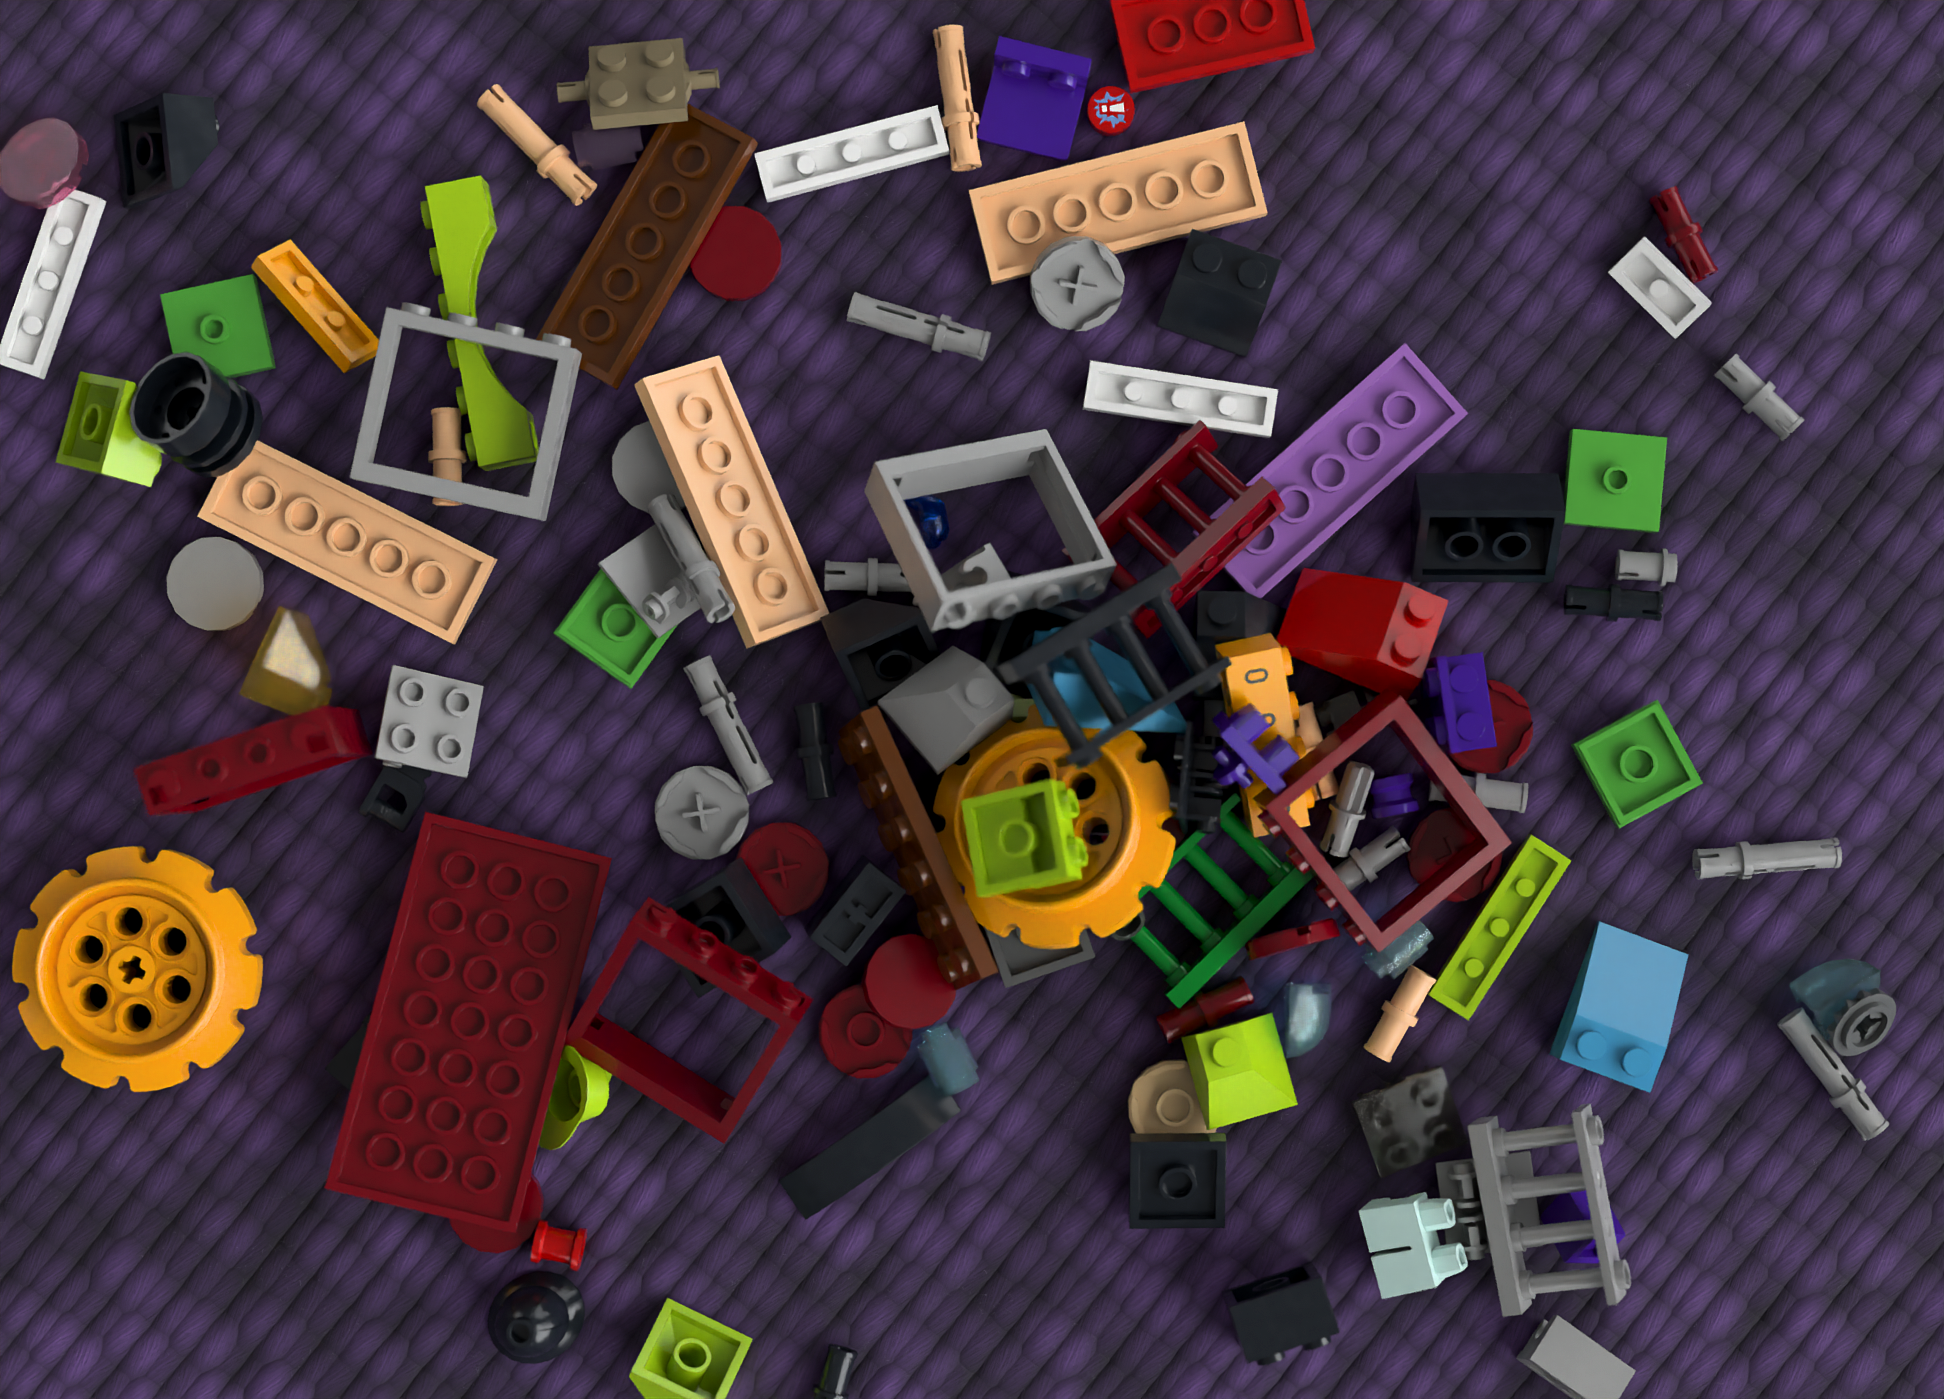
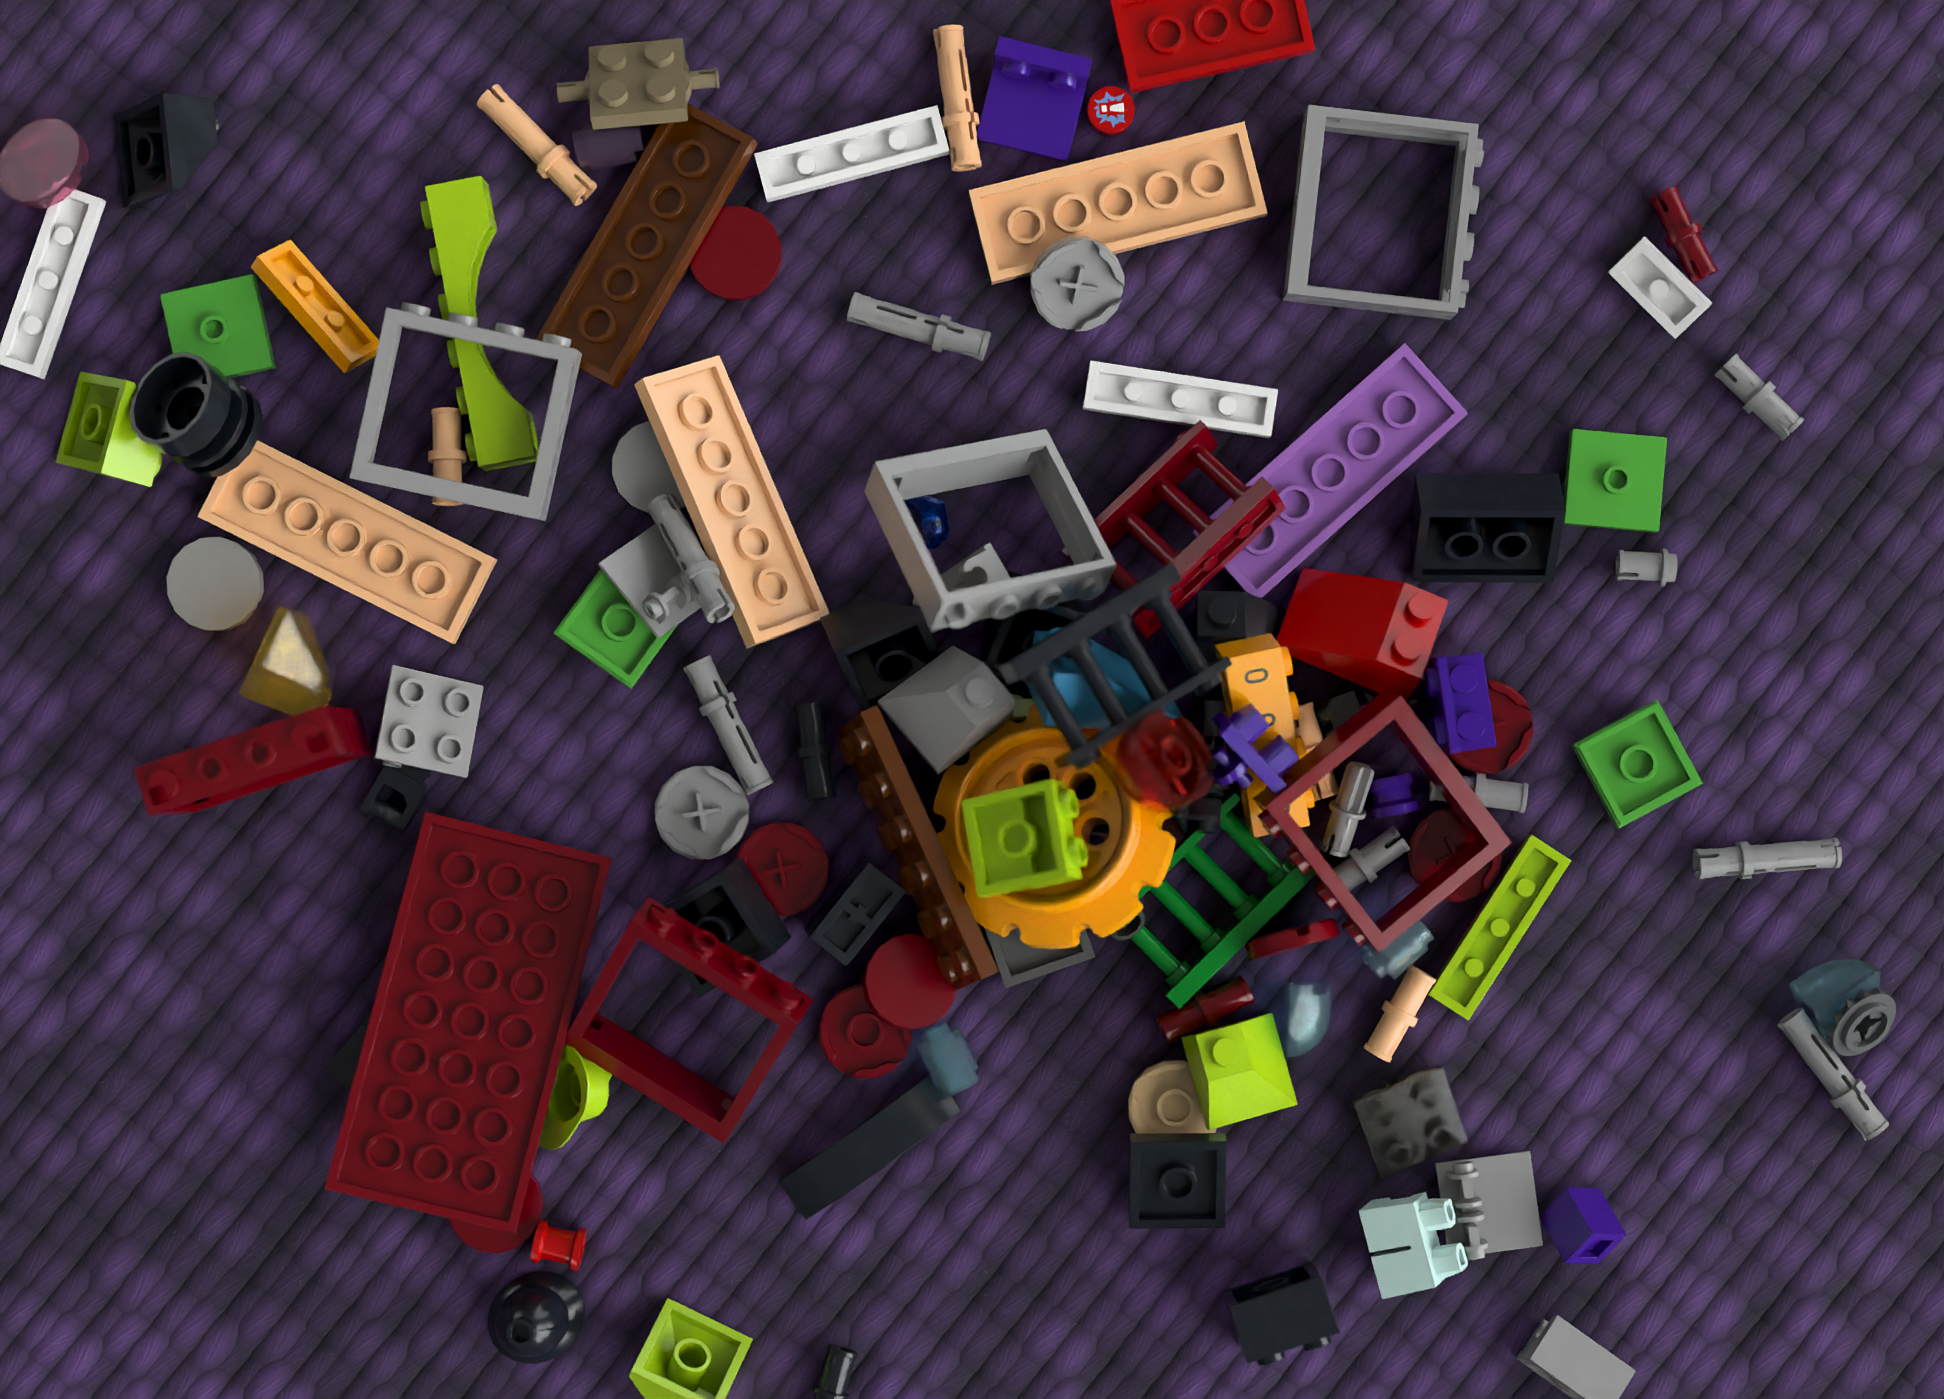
light orange piece [12,846,263,1092] -> none
light grey pin [824,558,912,596] -> none
black slope [1157,229,1282,358] -> none
light grey fence [1467,1103,1631,1316] -> none
dark azure slope [1549,921,1689,1093] -> none
black pin [1563,584,1663,622] -> none
none -> clear red cylinder [1114,710,1213,812]
none -> light grey window [1282,105,1484,320]

